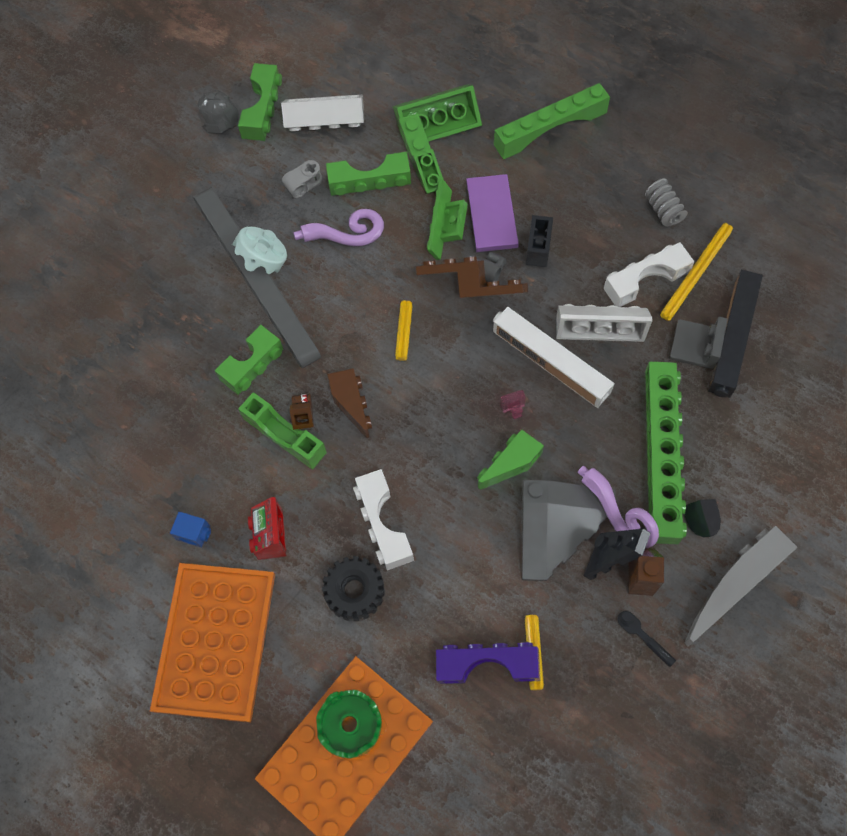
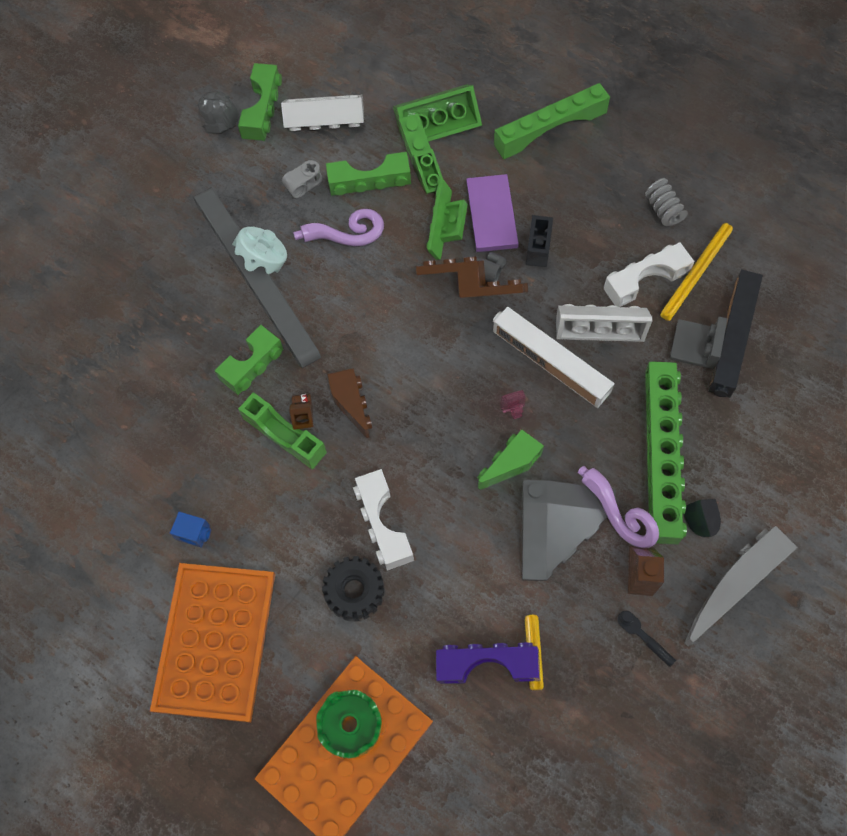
red slope [248,497,286,560] -> none
yellow axle [395,300,412,361] -> none
black wing [584,528,651,580] -> none

